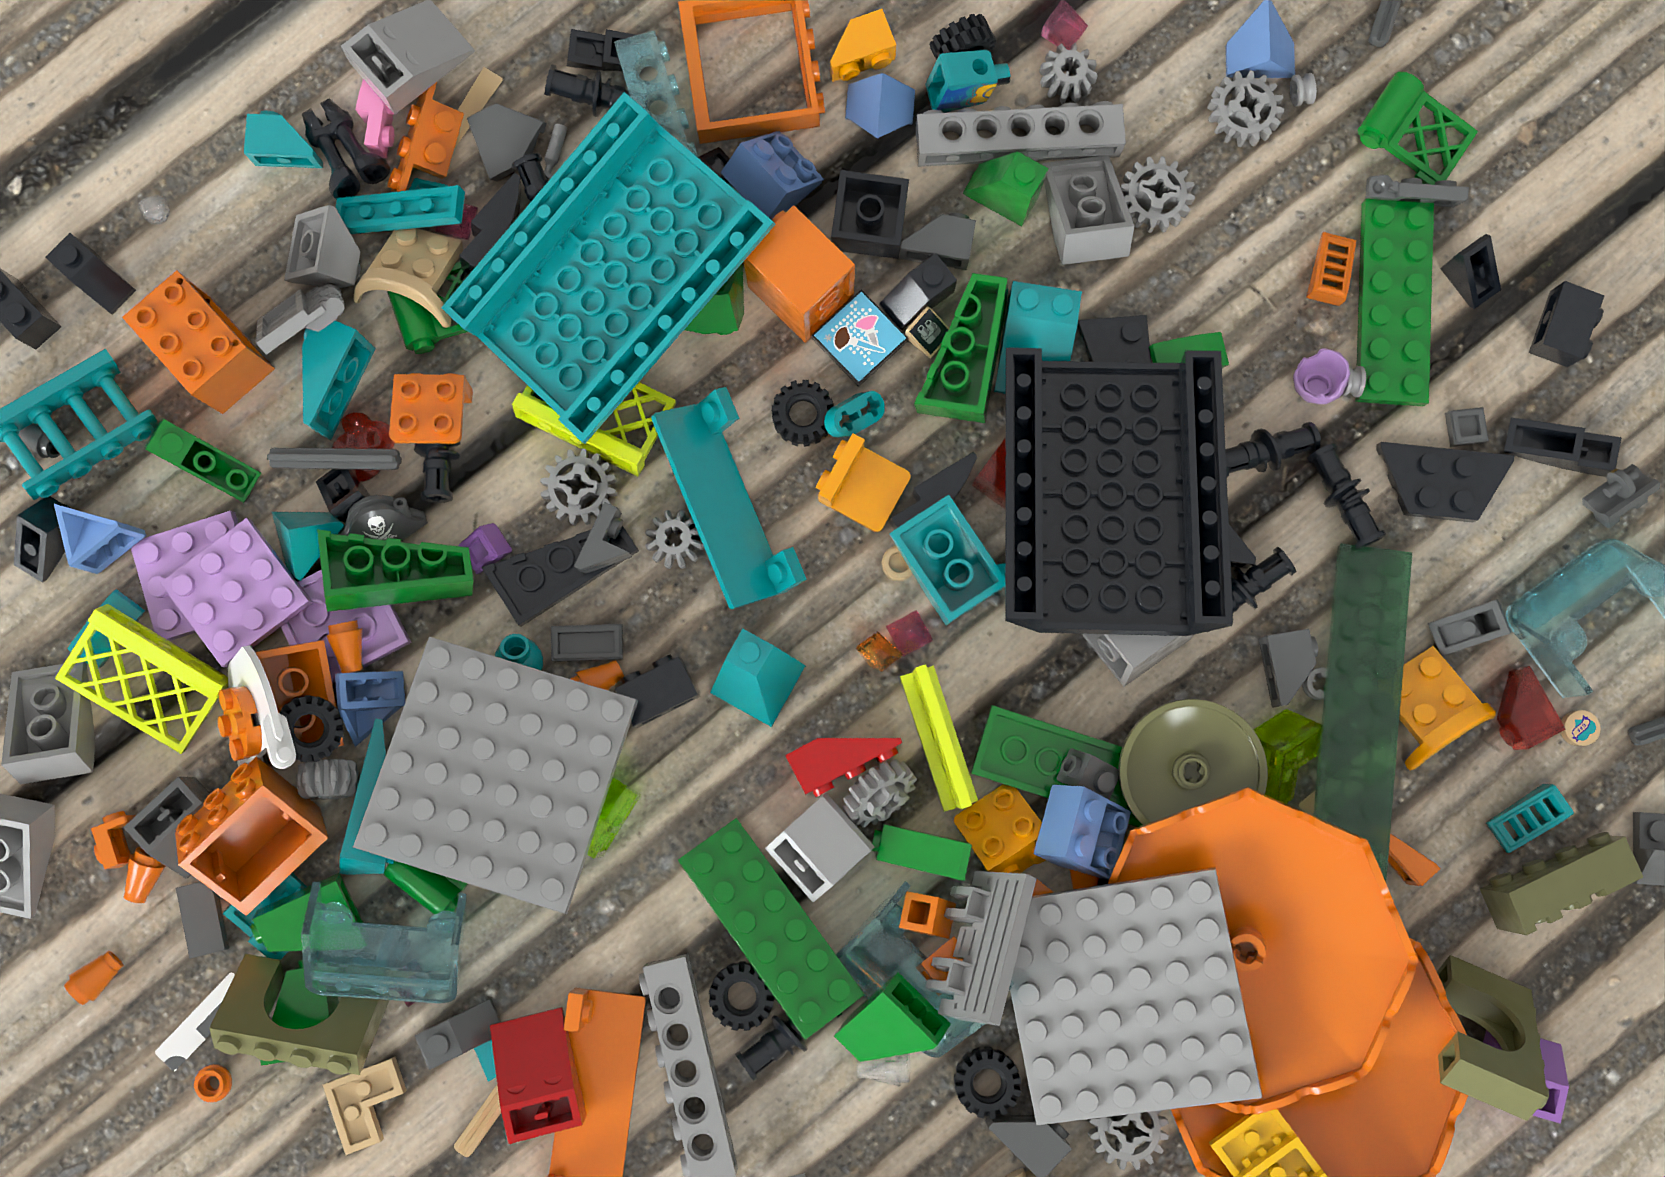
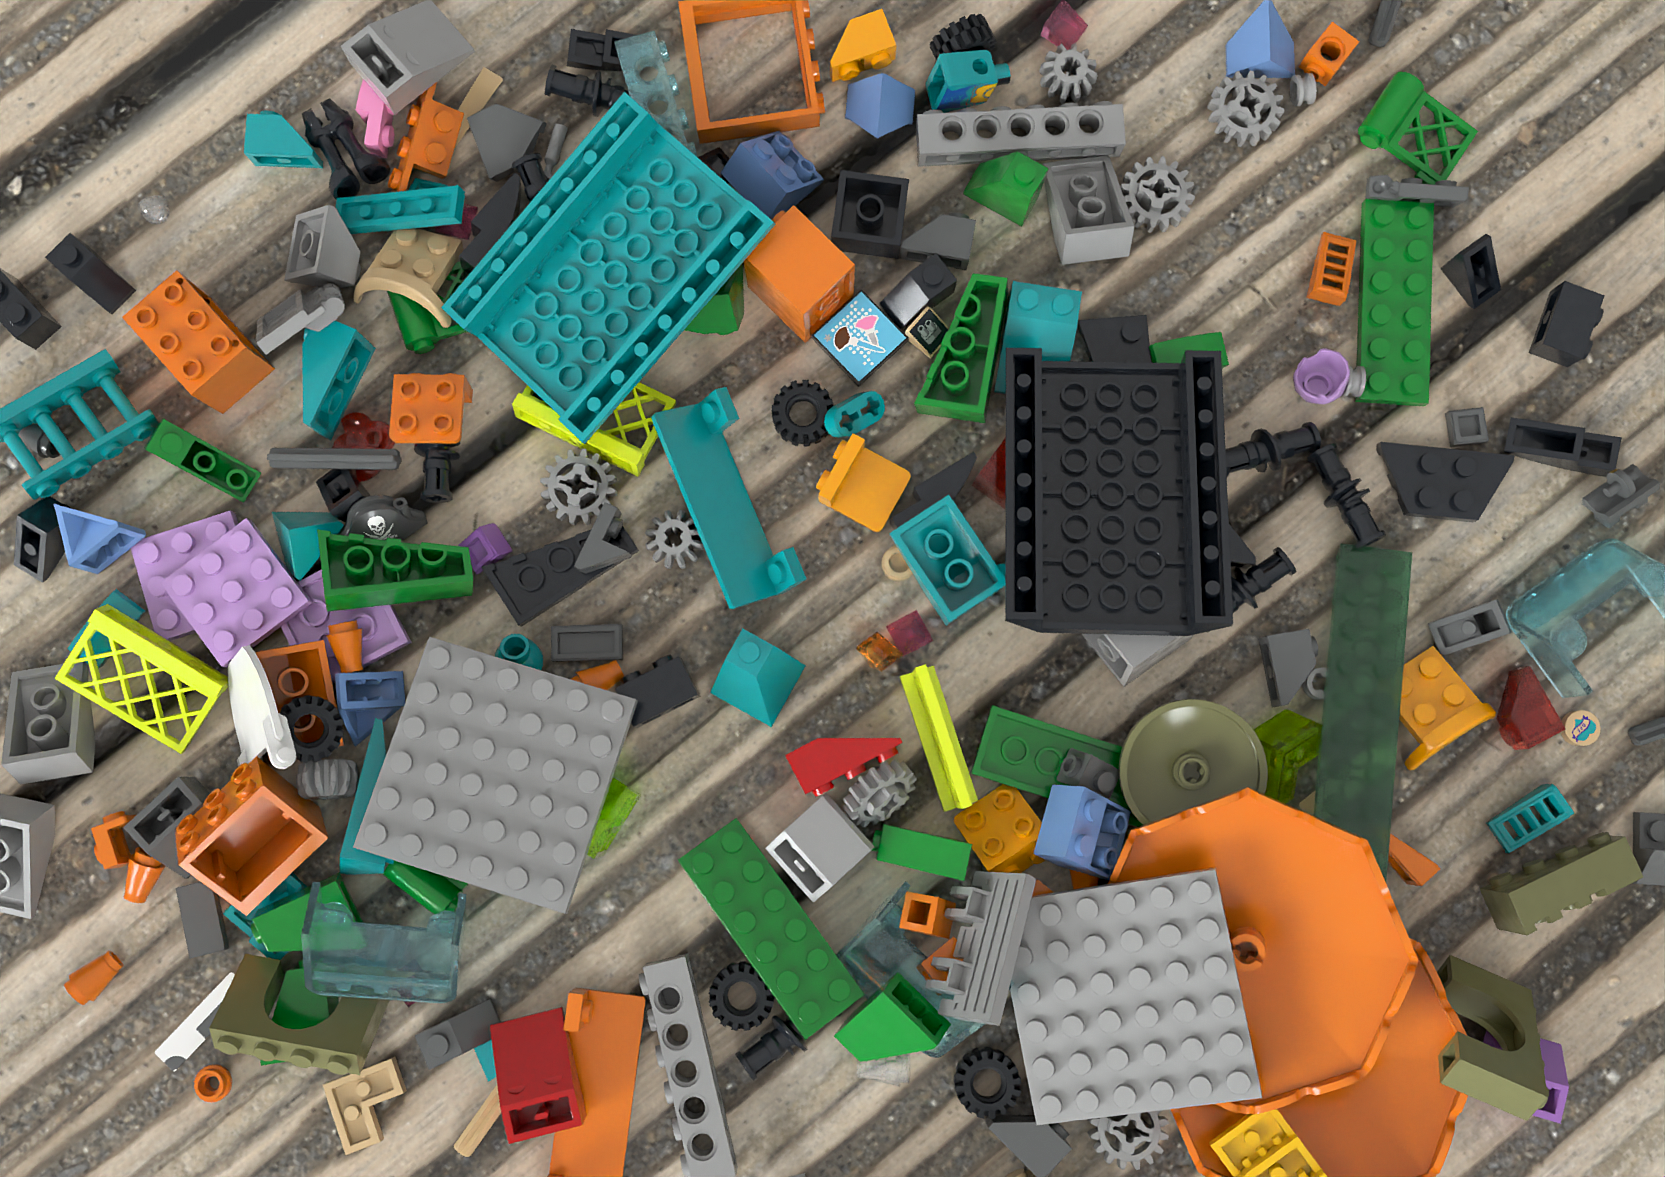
orange plate [218,686,262,761] -> none
none -> orange brick [1298,22,1360,86]

